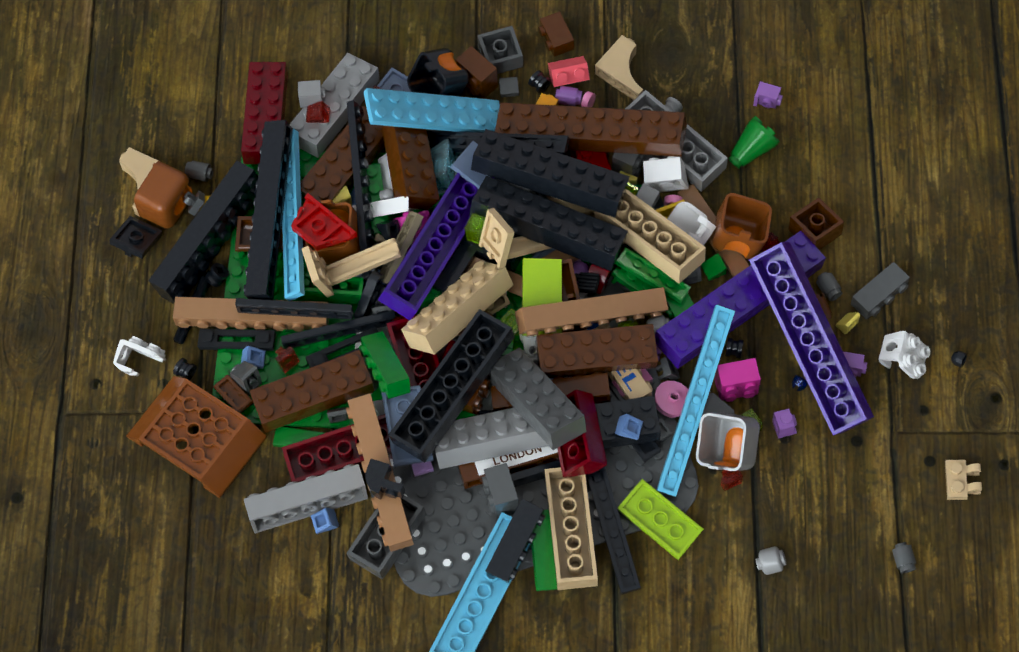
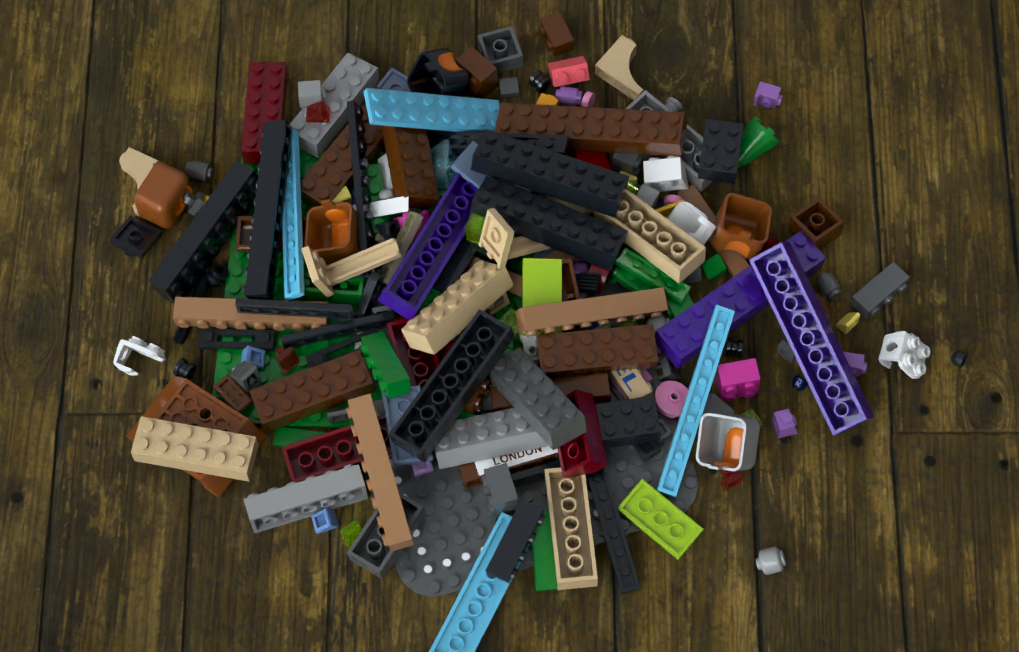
red wing [291,193,357,251] -> none
black brick [365,459,405,500] -> none
medium blue slope [615,414,643,440] -> none
dark grey brick [892,542,917,574] -> none
tan plate [945,460,982,500] -> none
none -> tan brick [131,416,259,482]
none -> clear neon green slope [339,520,362,547]
none -> black brick [698,119,744,184]
none -> dark grey tile [776,340,796,364]

